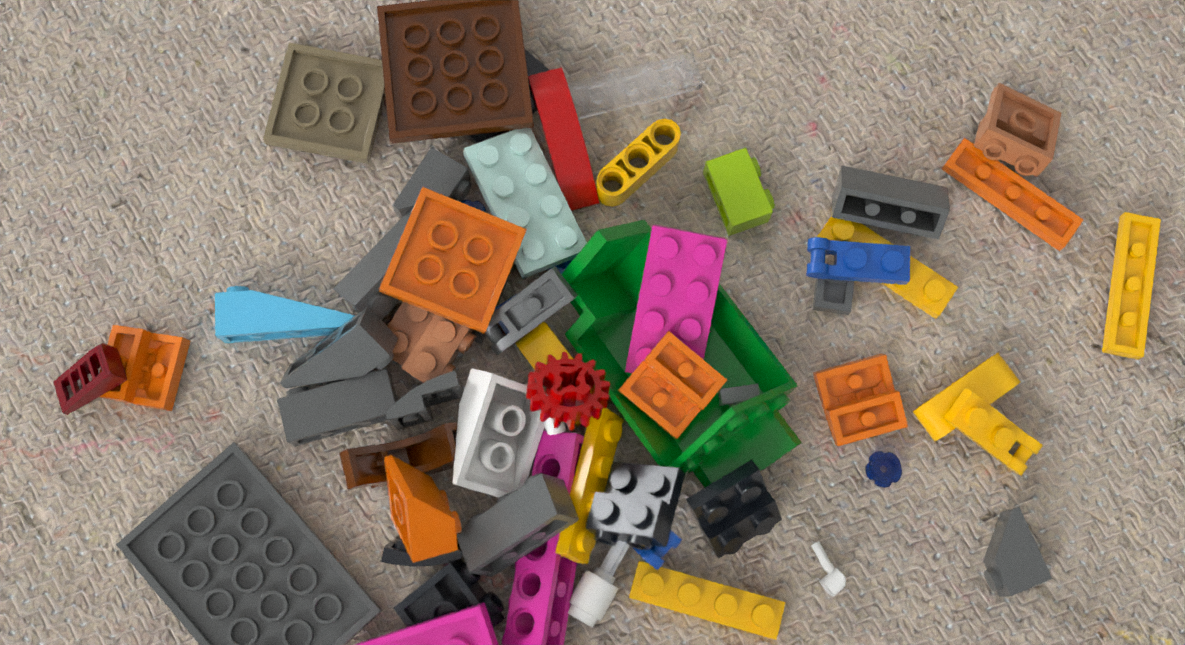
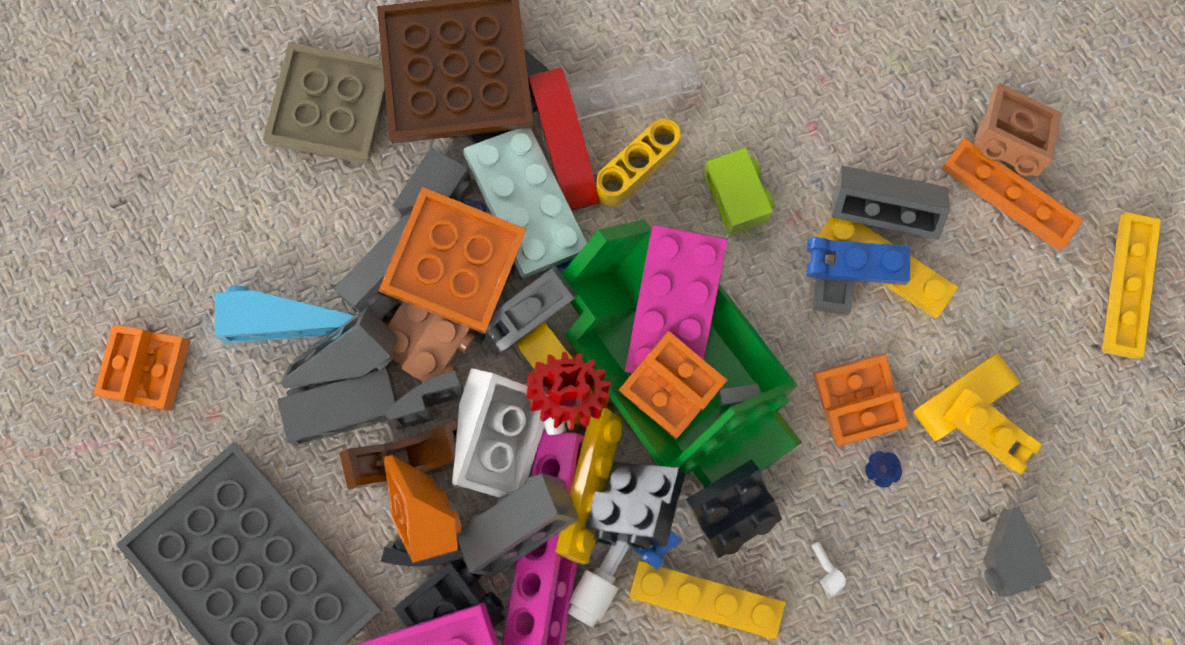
dark red slope [53,343,128,415] -> none

